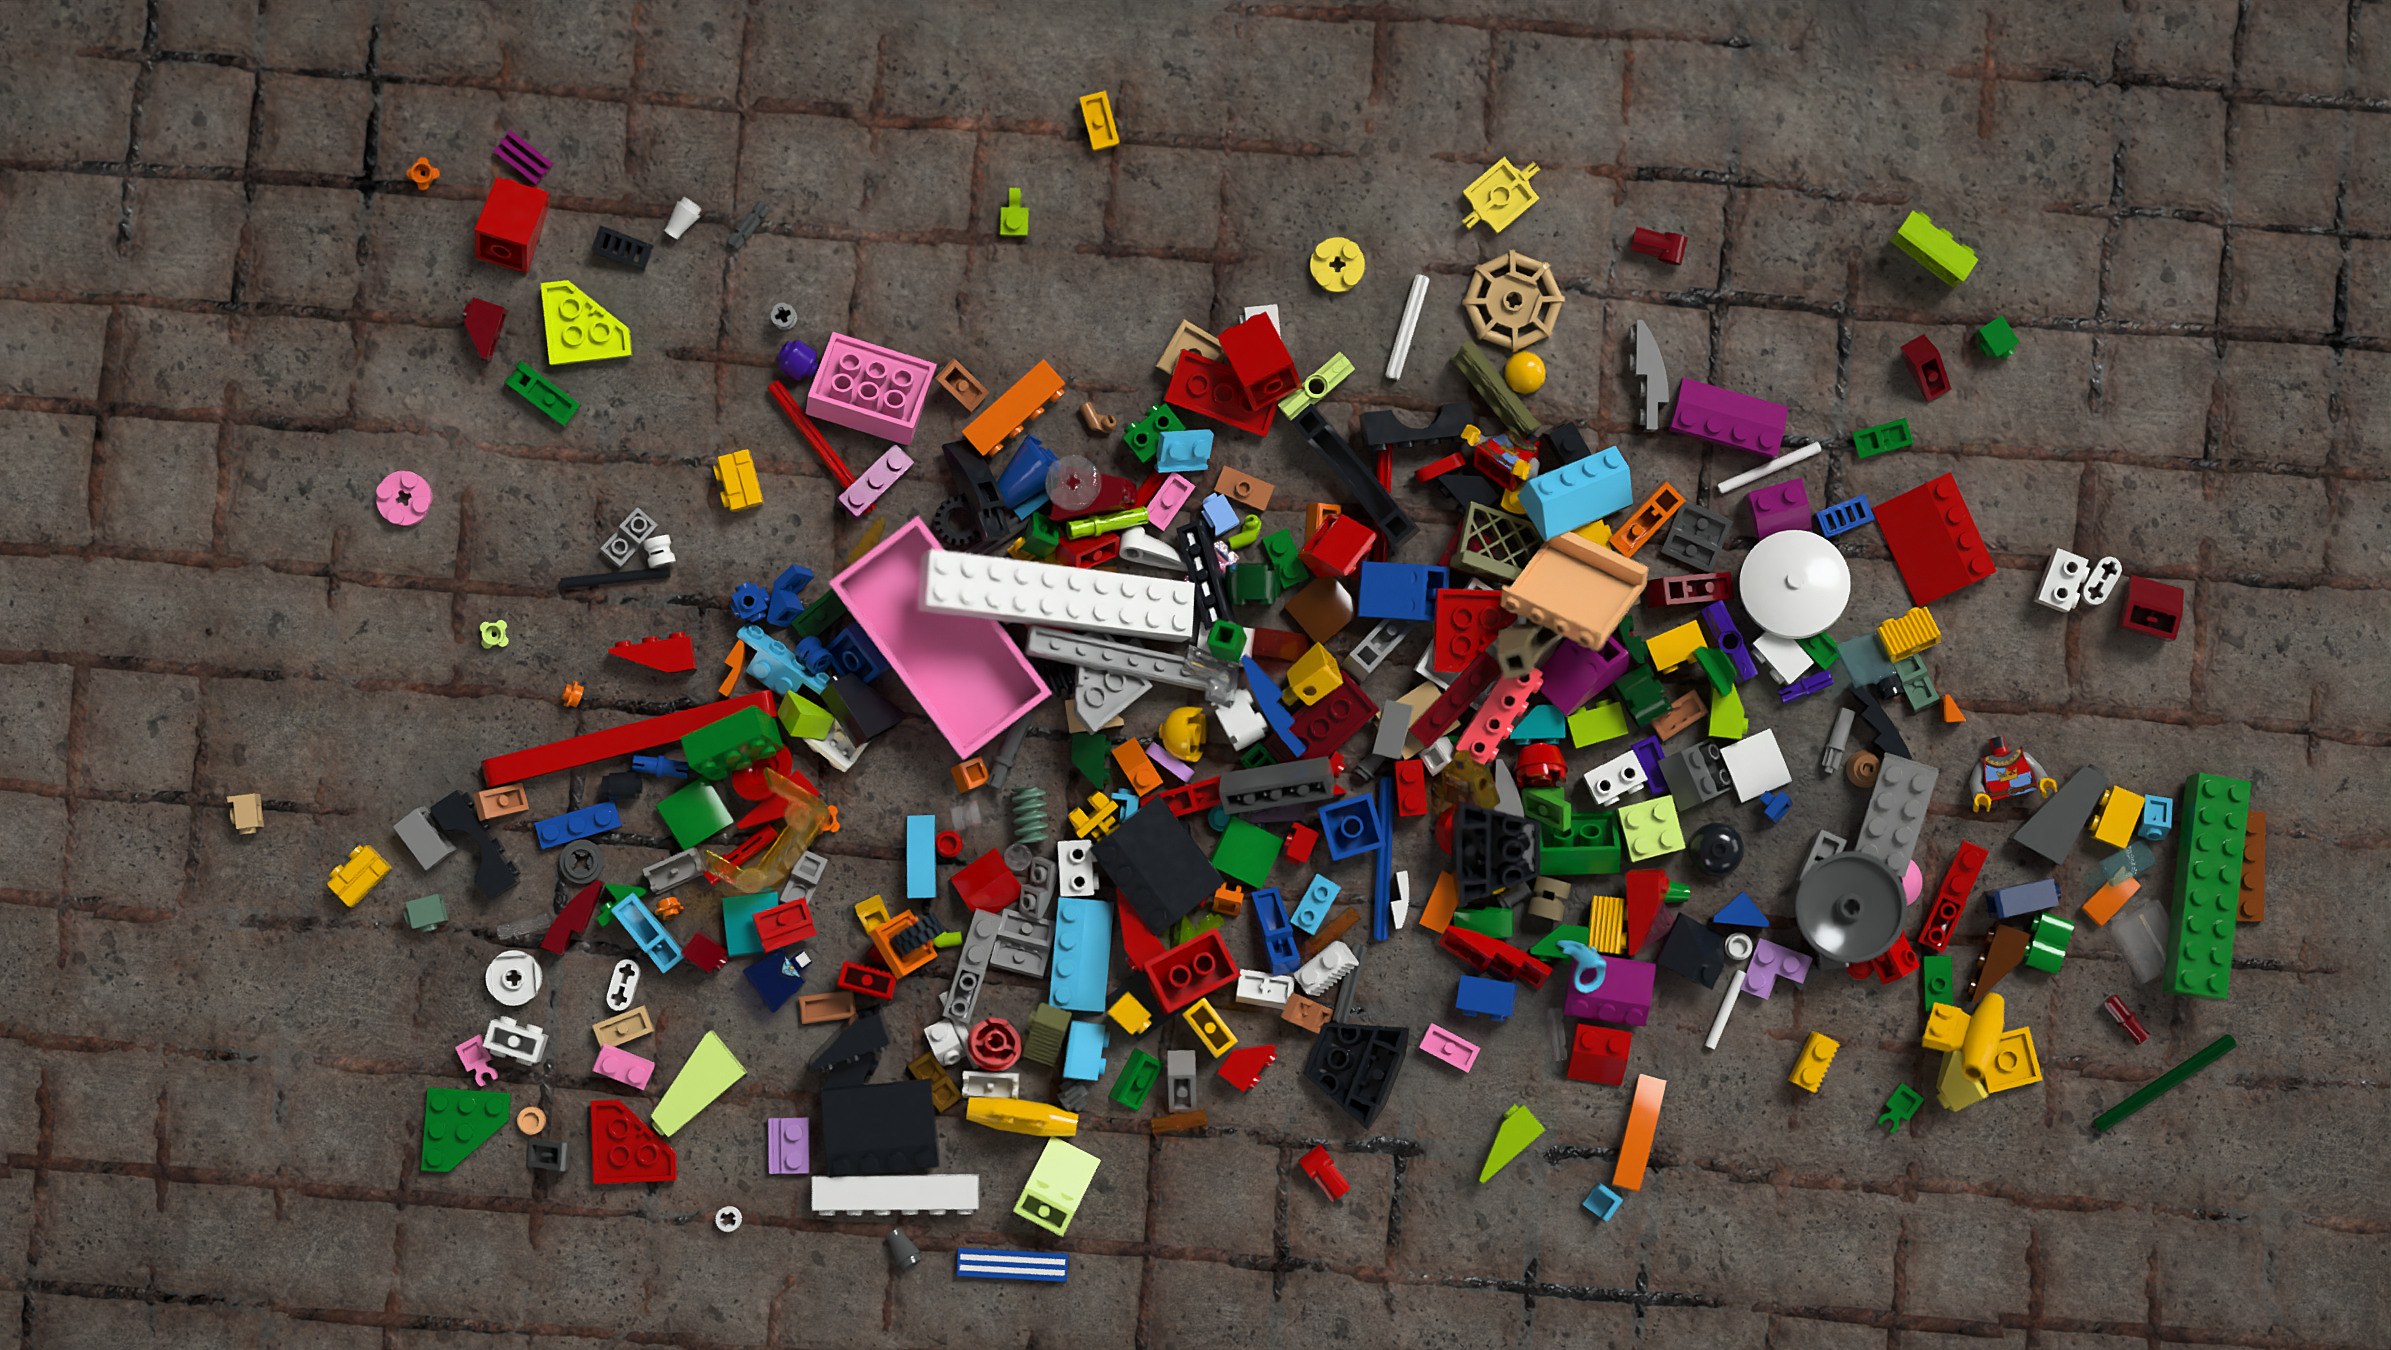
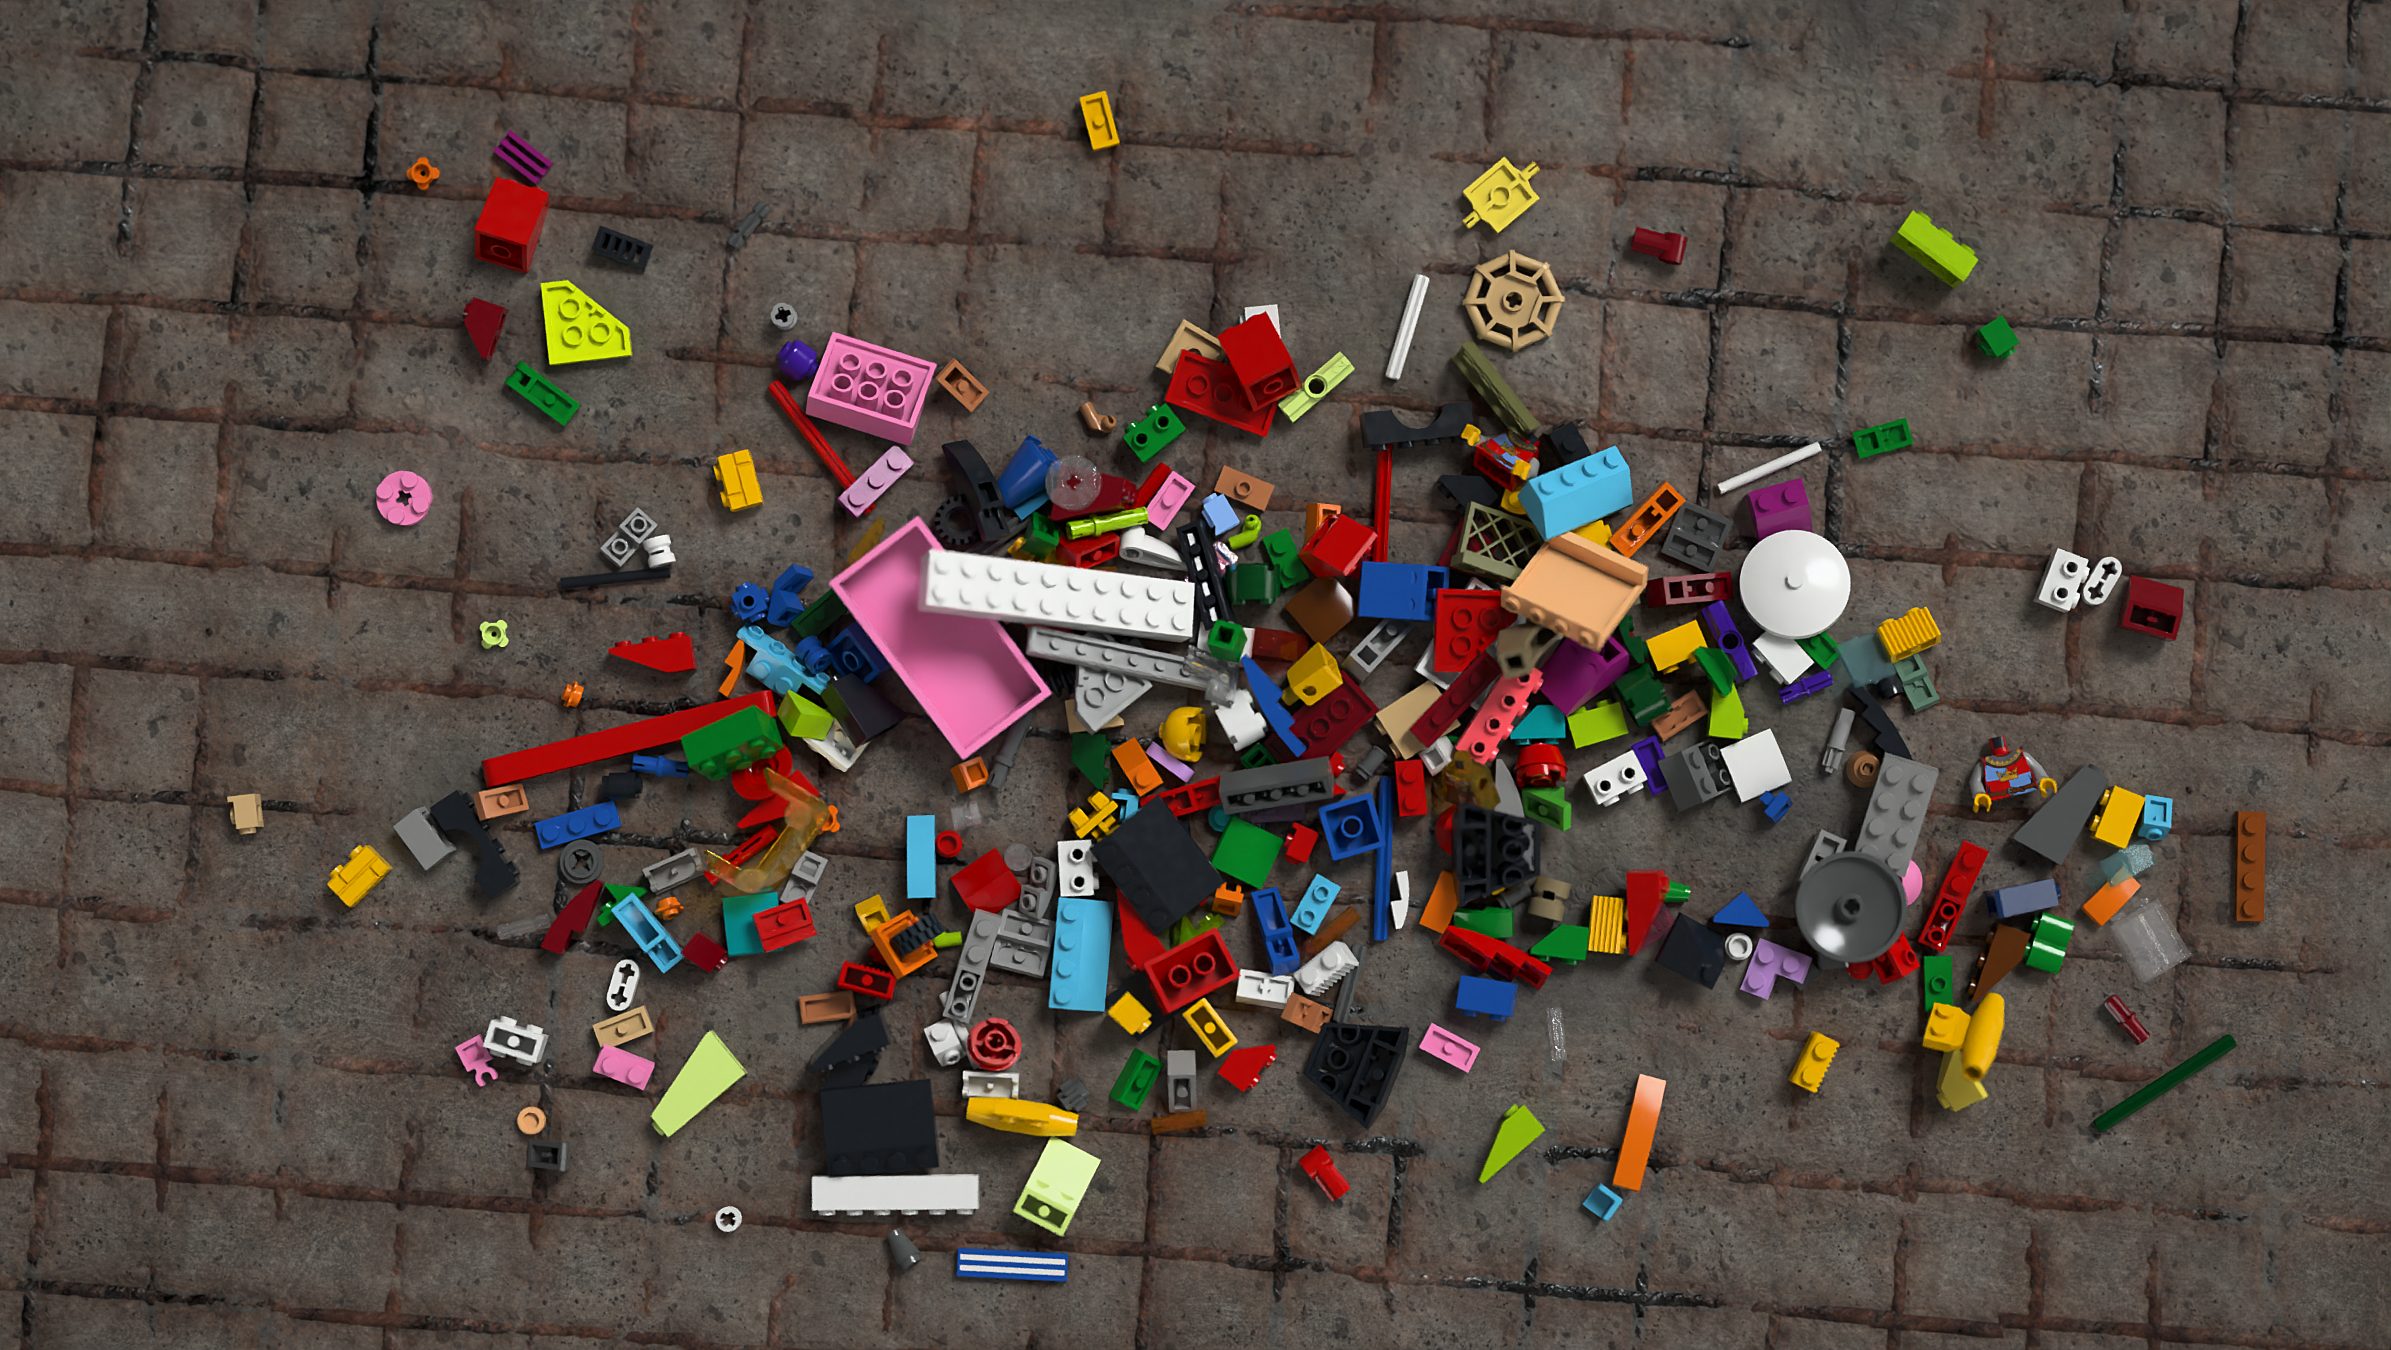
sand green brick [404,894,449,933] -> none
green plate [421,1087,512,1172] -> none
white plate [486,950,542,1006] -> none
red plate [591,1099,678,1184] -> none
green slope [655,776,734,852] -> none
white cone [665,197,702,239] -> none
clear blue torso [743,950,813,1013] -> none
lavender plate [768,1117,810,1174] -> none
pearl gold slope [907,1049,963,1113] -> none
orange brick [961,359,1066,459] -> none
lime plate [1000,188,1029,236] -> none
sand green piece [1011,787,1049,844] -> none
olive brick [1020,1002,1072,1066] -> none
medium azure slope [1064,1020,1110,1080] -> none
medium azure plate [1154,429,1214,473] -> none
black arch [1291,403,1421,548] -> none
light yellow plate [1310,237,1365,293] -> none
light grey slope [1373,700,1414,760] -> none
red beam [1414,452,1466,485] -> none
yellow hair [1504,351,1546,395] -> none
green slope [1534,811,1621,875] -> none
medium azure piece [1557,940,1606,993] -> none
magenta slope [1563,955,1656,1027] -> none
red slope [1566,1023,1632,1086] -> none
yellowish green brick [1615,795,1686,862] -> none
light grey slope [1629,320,1669,432] -> none
magenta slope [1668,378,1788,460] -> none
black cylinder [1689,822,1744,877] -> none
white bar [1705,970,1746,1049] -> none
blue slope [1813,494,1875,539] -> none
red slope [1871,472,1997,607] -> none
green plate [1877,1082,1924,1134] -> none
dark red slope [1900,334,1952,402] -> none
orange slope [1939,694,1966,723] -> none
yellow plate [1983,1026,2043,1093] -> none
green brick [2162,772,2251,1002] -> none

